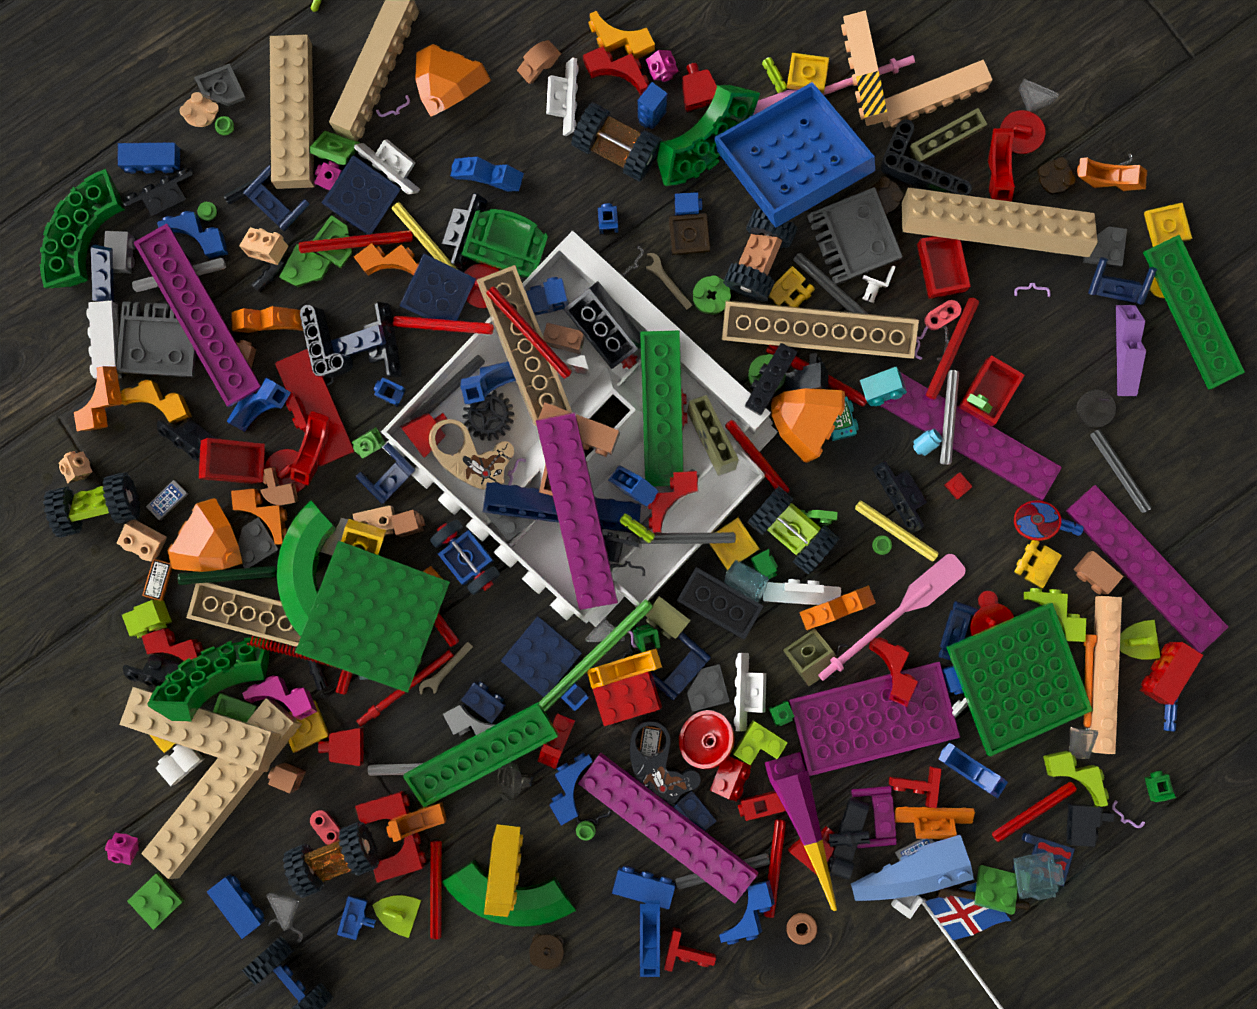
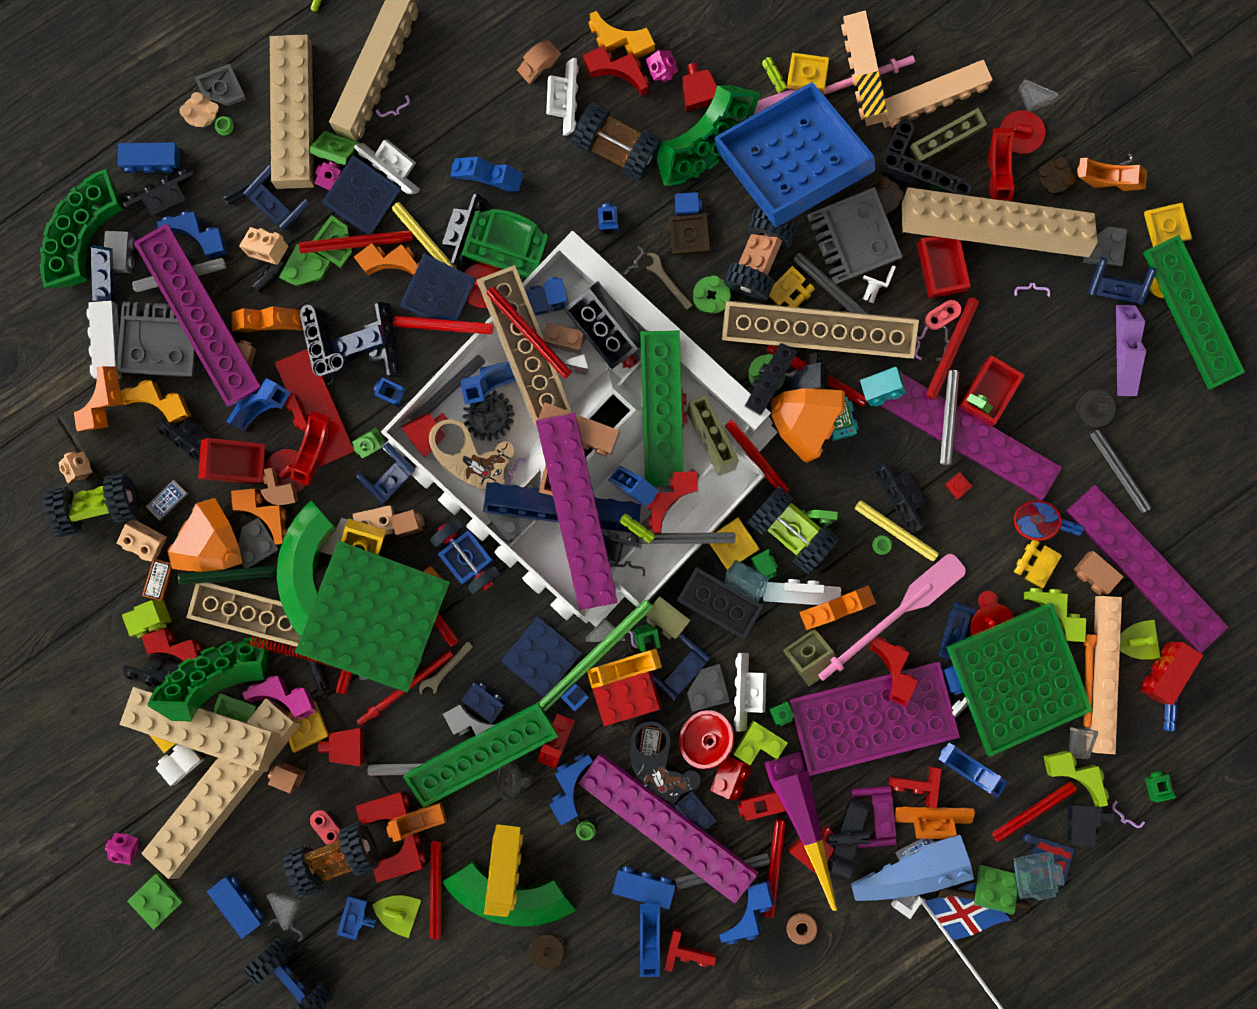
bright green plate [197,202,217,221] -> none
orange brick [415,44,491,116] -> none
blue brick [638,82,667,130] -> none
medium azure brick [913,428,943,456] -> none

